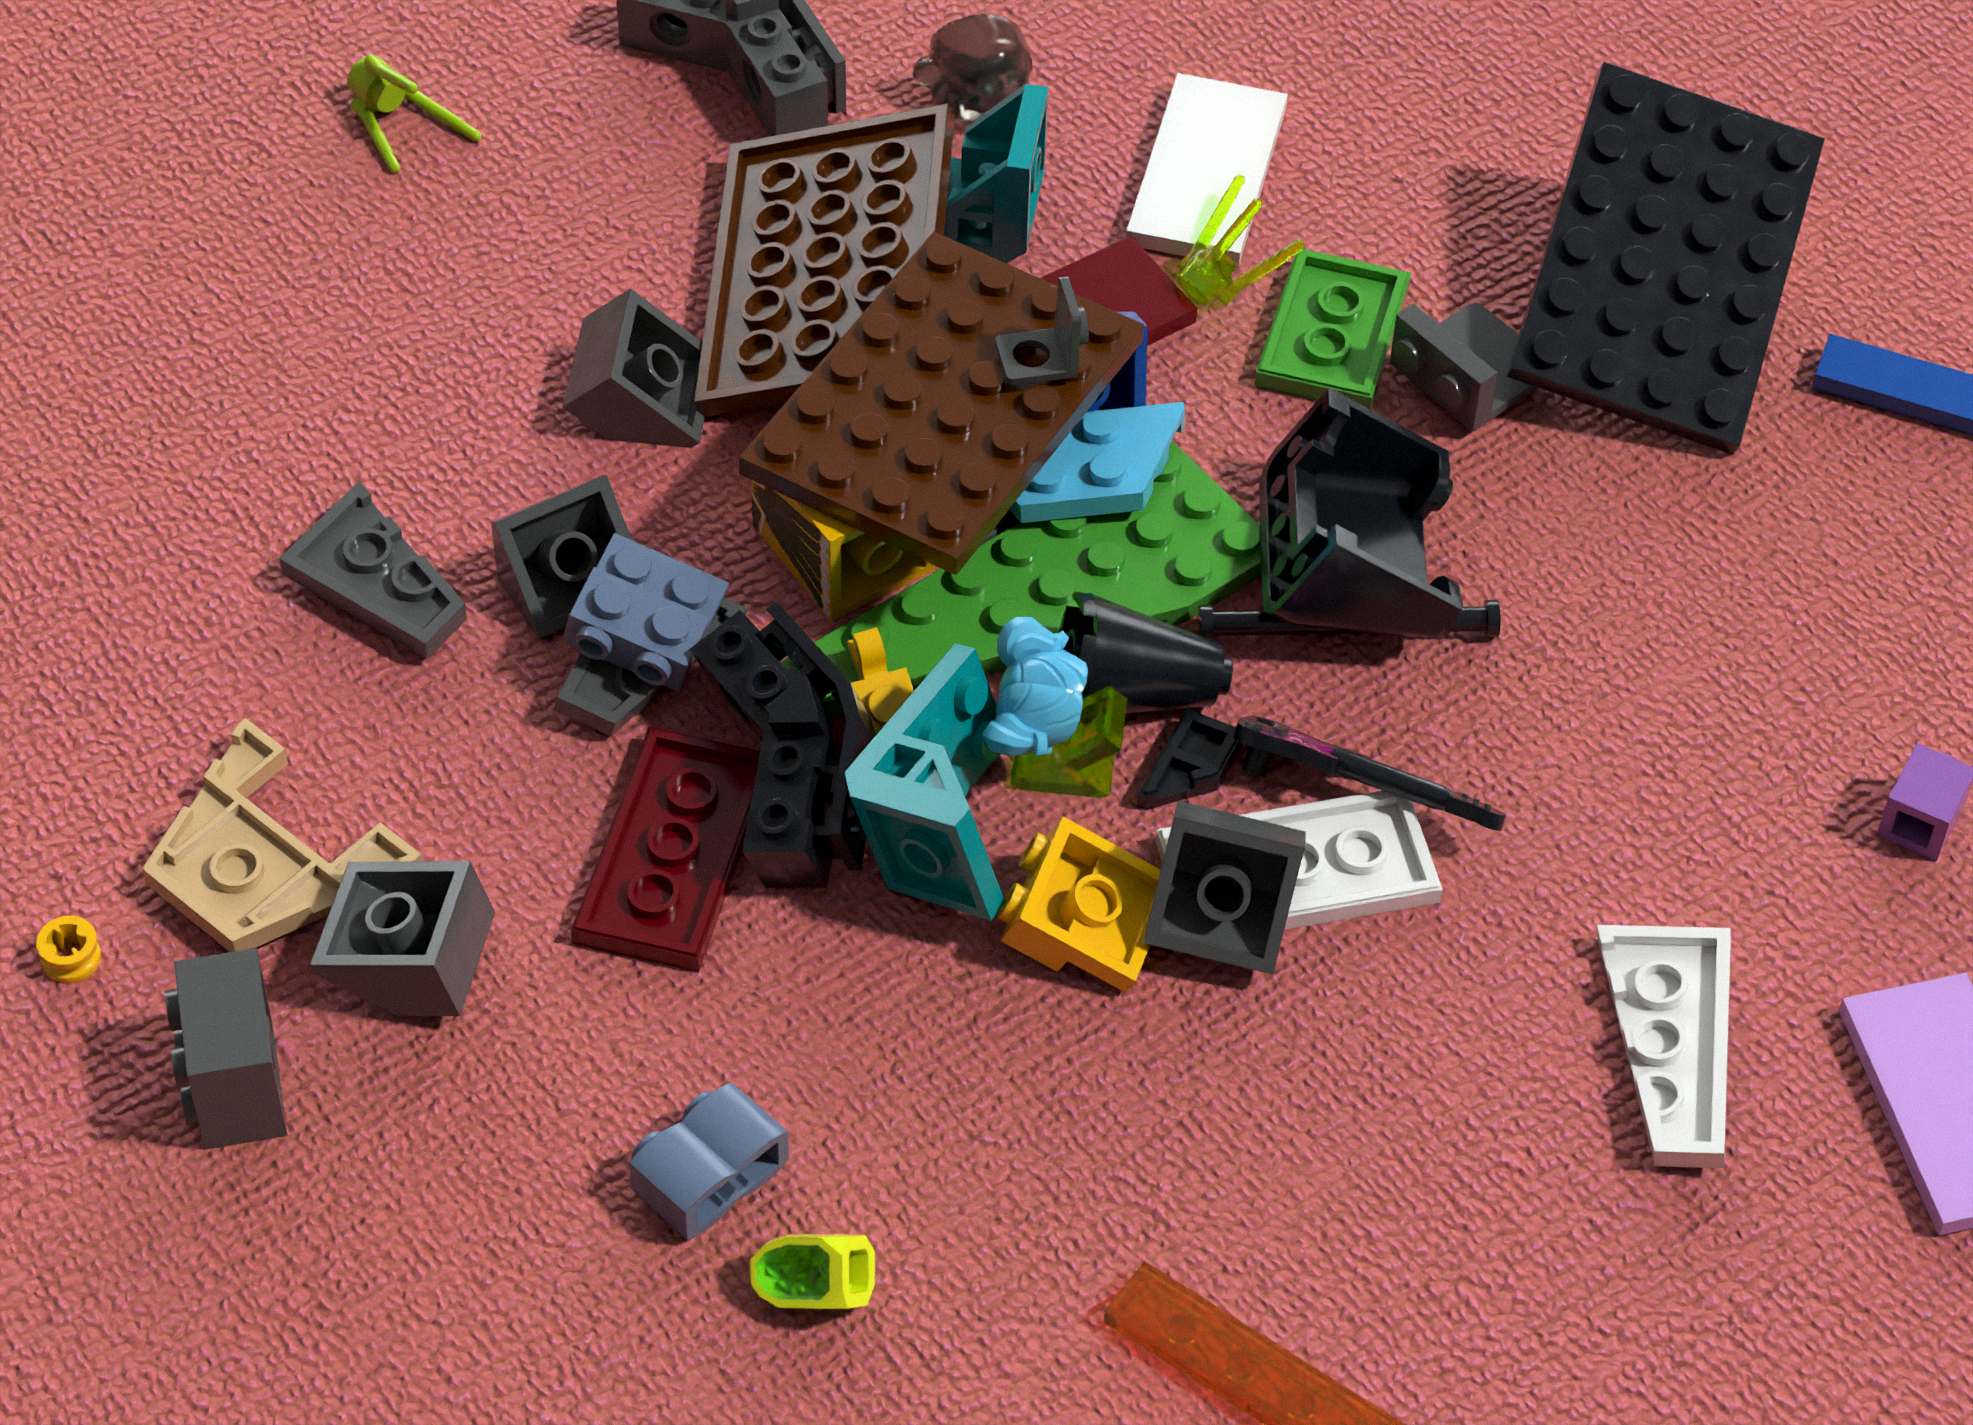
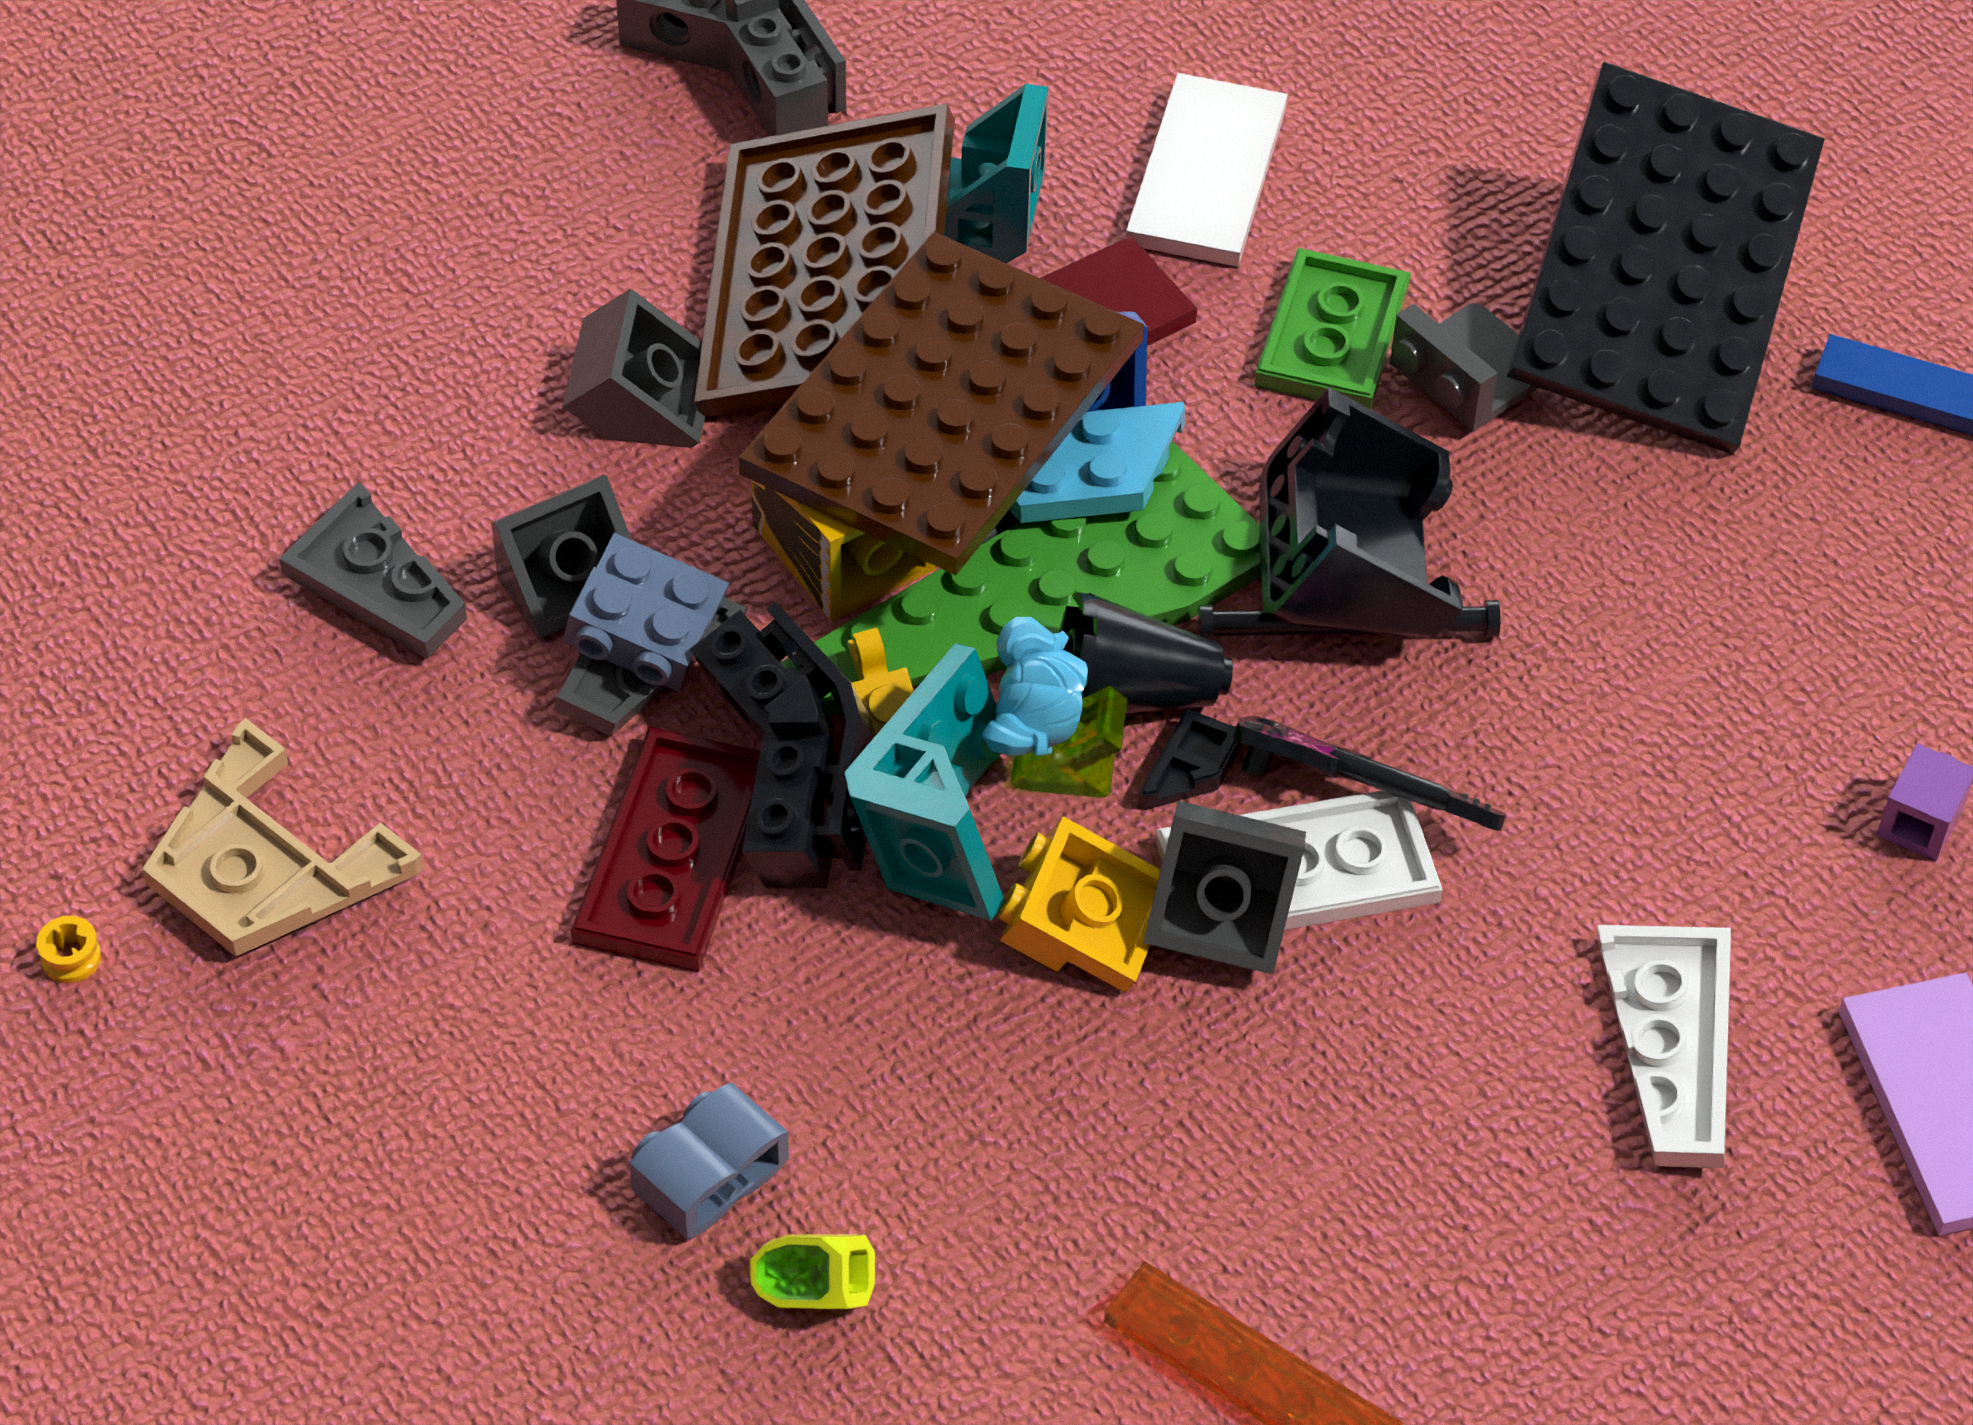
dark grey brick [165,948,288,1150] -> none
dark grey slope [310,861,495,1016] -> none
lime plant [347,54,481,173] -> none
clear smoke piece [913,14,1032,123] -> none
dark grey bracket [995,276,1089,386] -> none
clear neon green plant [1175,174,1305,307] -> none

